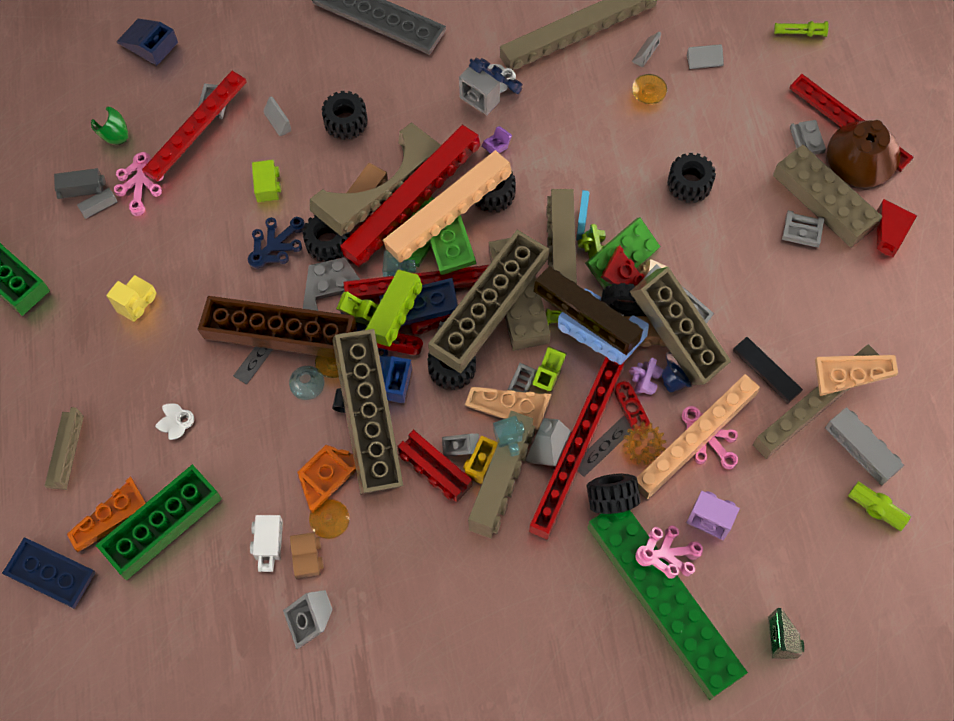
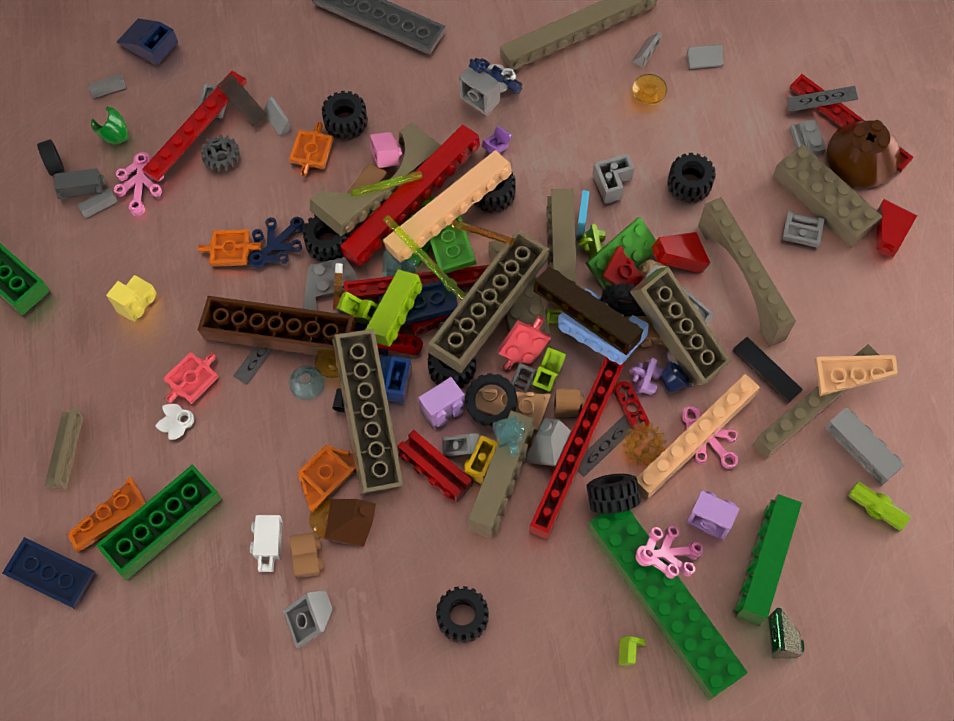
lime brick [252,160,281,202] -> none
lime pin [774,21,829,37] -> none
none -> black tyre [37,139,64,176]
none -> light grey slope [88,73,126,99]
none -> coral plate [163,352,219,405]
none -> orange plate [198,229,261,267]
none -> dark grey gear [200,134,240,172]
none -> clear smoke plate [217,74,267,127]
none -> orange plate [289,122,334,176]
none -> reddish brown slope [324,499,376,547]
none -> clear orange bar [333,263,343,314]
none -> clear neon green bar [351,171,422,197]
none -> bright pink brick [370,132,402,168]
none -> clear neon green bar [383,215,466,301]
none -> lavender brick [418,377,465,429]
none -> black tyre [436,586,489,643]
none -> clear orange bar [452,220,515,245]
none -> black tyre [465,373,518,427]
none -> coral plate [497,316,551,371]
none -> medium nougat brick [554,389,584,417]
none -> light grey brick [592,154,634,204]
none -> lime tile [618,636,646,666]
none -> red slope [652,232,710,273]
none -> dark tan arch [698,197,796,347]
none -> green brick [734,494,802,626]
none -> flat silver sticker [786,86,858,112]

